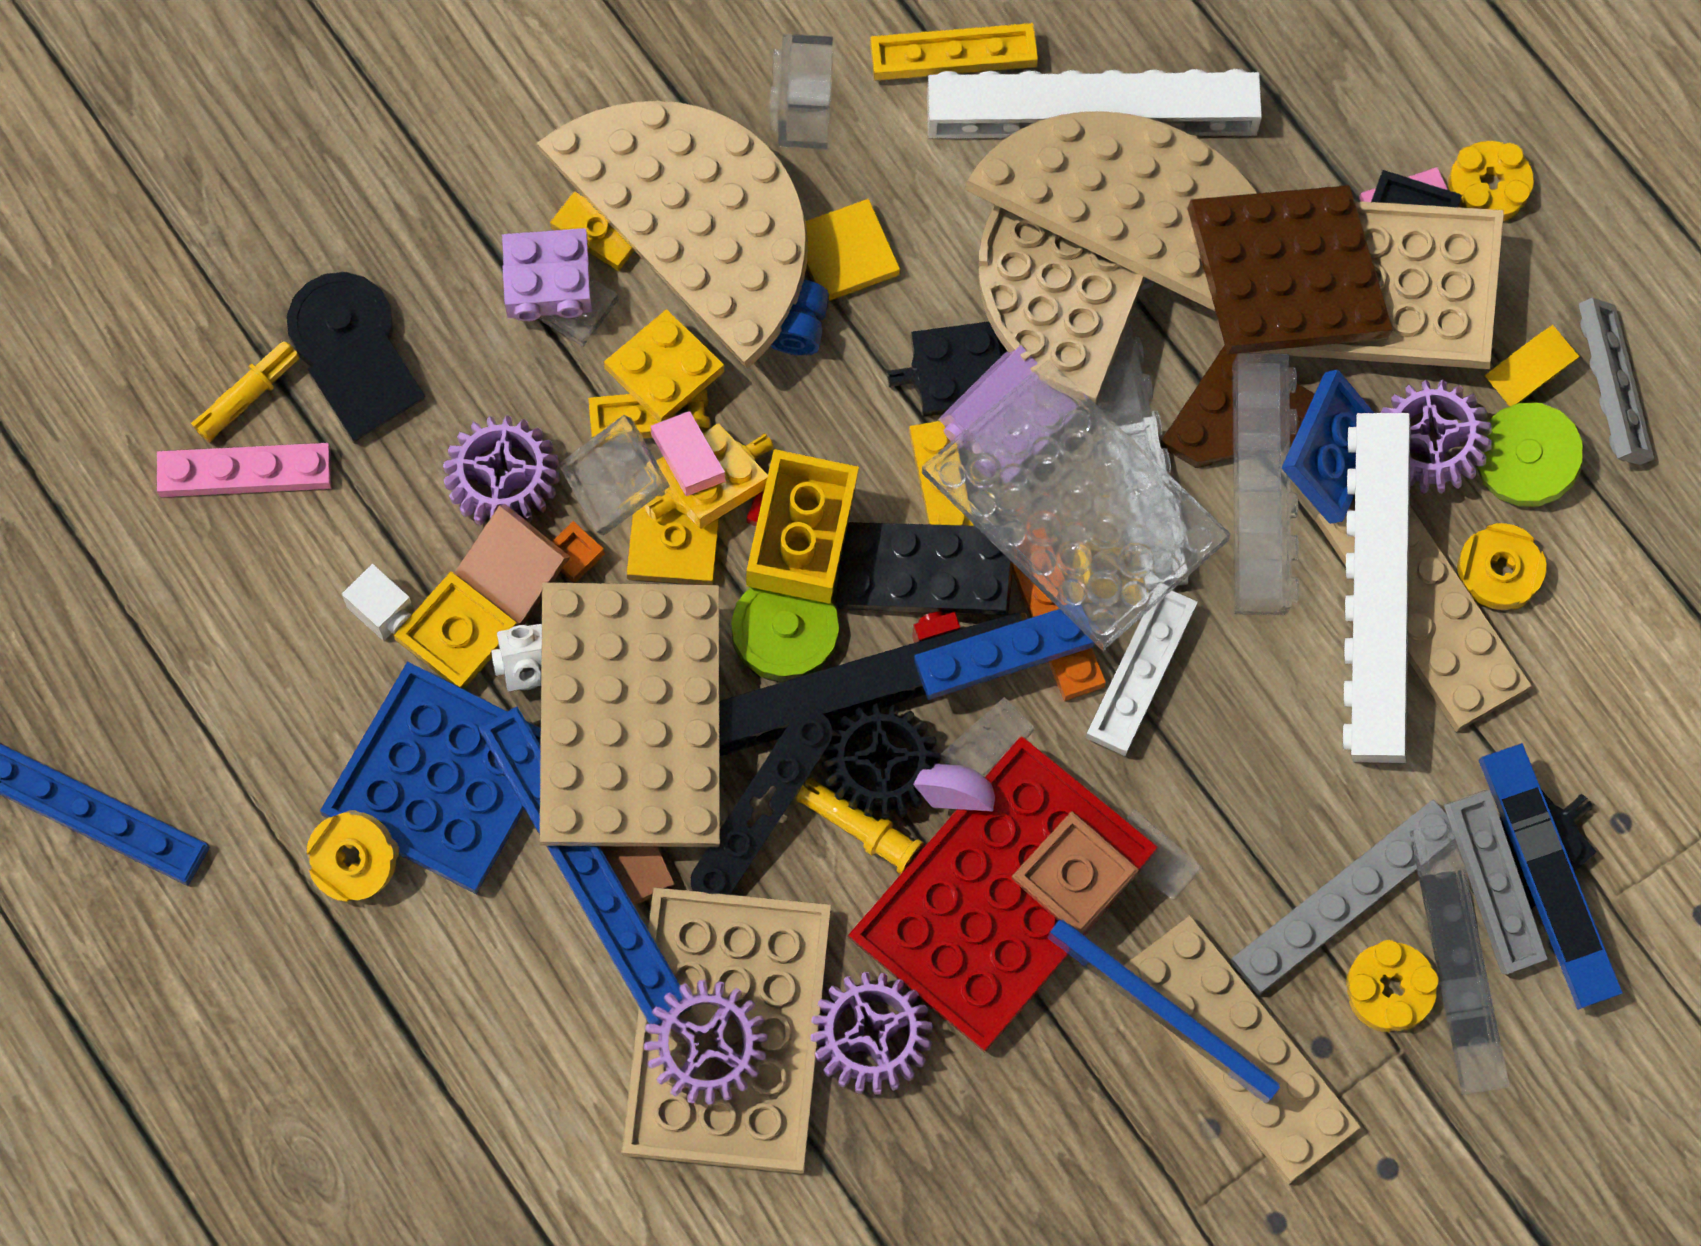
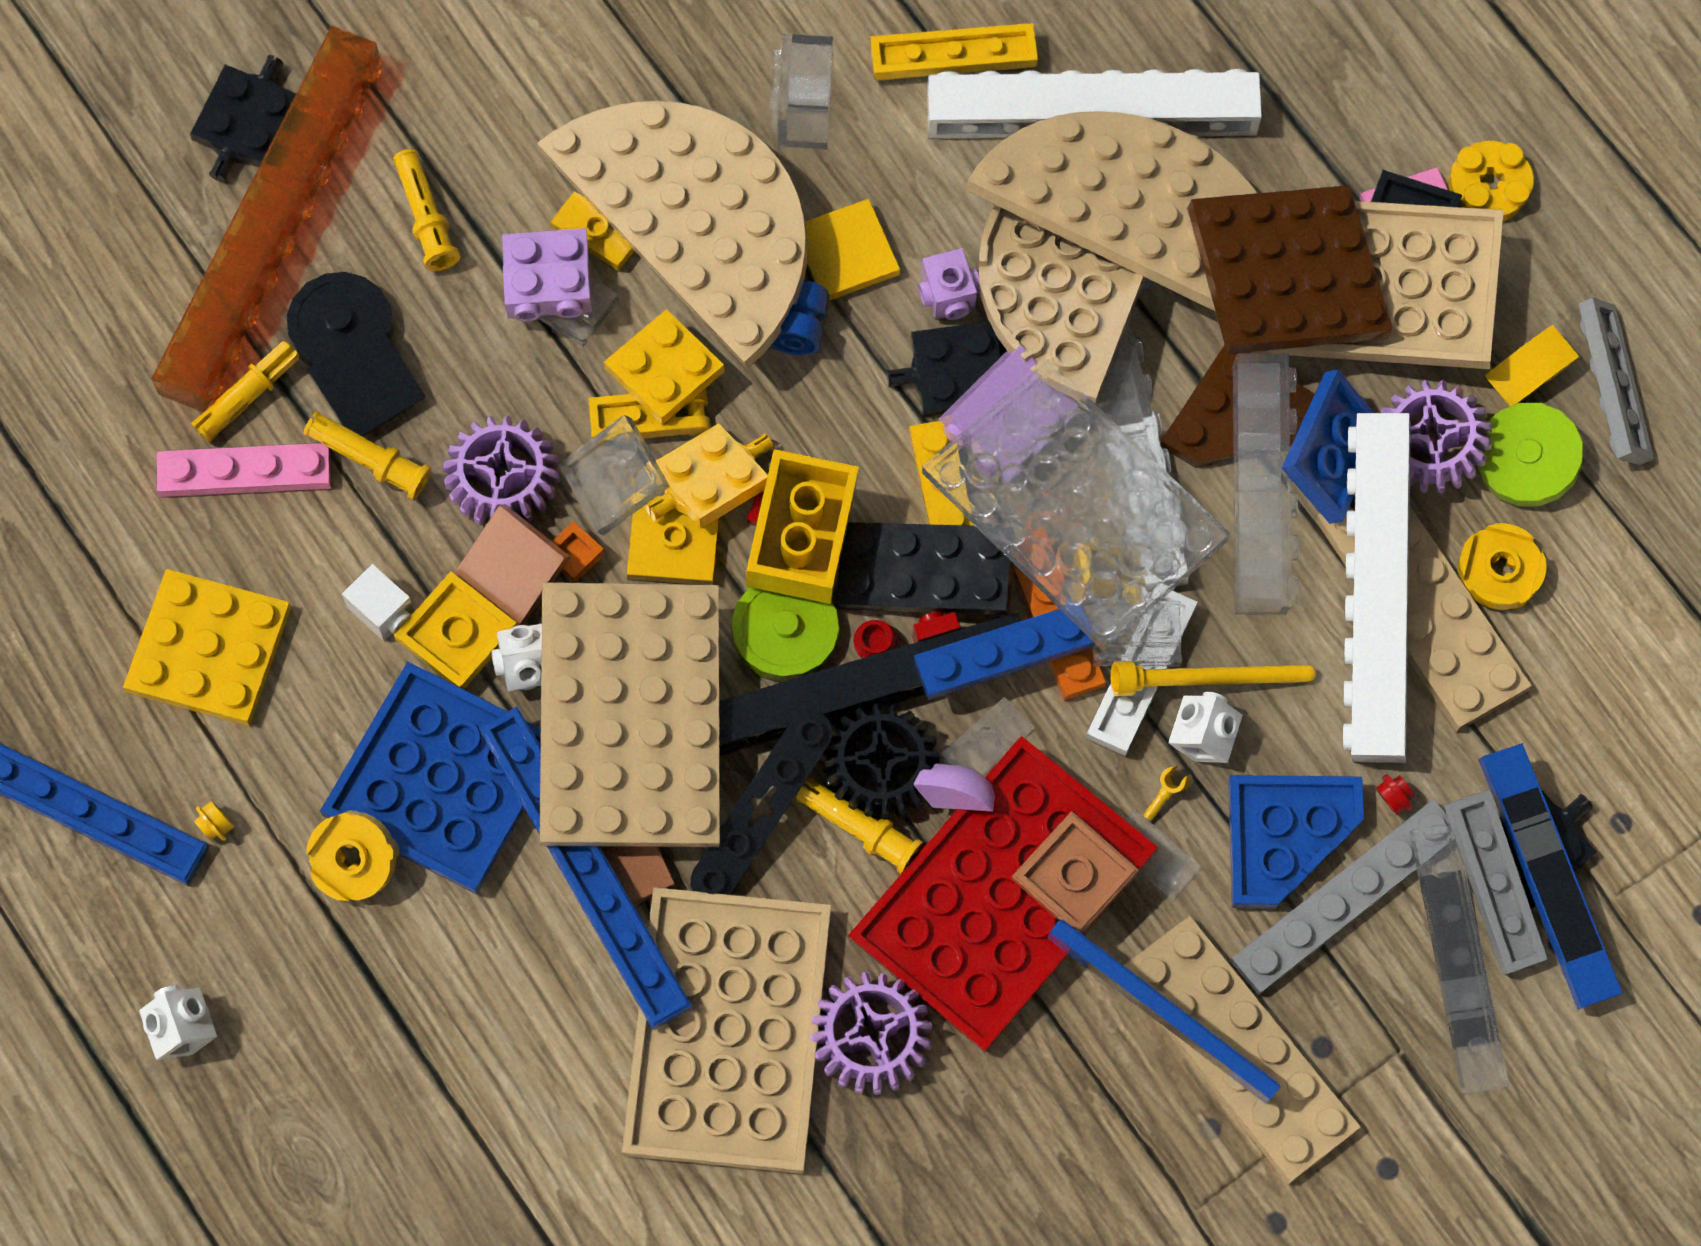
lavender gear [644,980,768,1104] -> none
bright pink tile [651,411,725,496] -> none
yellow plate [1346,940,1438,1032] -> none
none -> yellow plate [123,569,292,727]
none -> white brick [139,985,217,1060]
none -> clear orange brick [151,26,383,412]
none -> black plate [190,55,302,182]
none -> yellow plate [194,800,234,841]
none -> yellow pin [303,411,432,501]
none -> yellow pin [393,149,461,272]
none -> red plate [853,620,897,658]
none -> lavender brick [918,248,980,320]
none -> clear plate [1092,600,1182,667]
none -> yellow piece [1110,661,1316,696]
none -> yellow hand [1142,765,1192,823]
none -> white brick [1168,692,1243,763]
none -> blue plate [1228,775,1364,908]
none -> red plate [1375,774,1415,815]

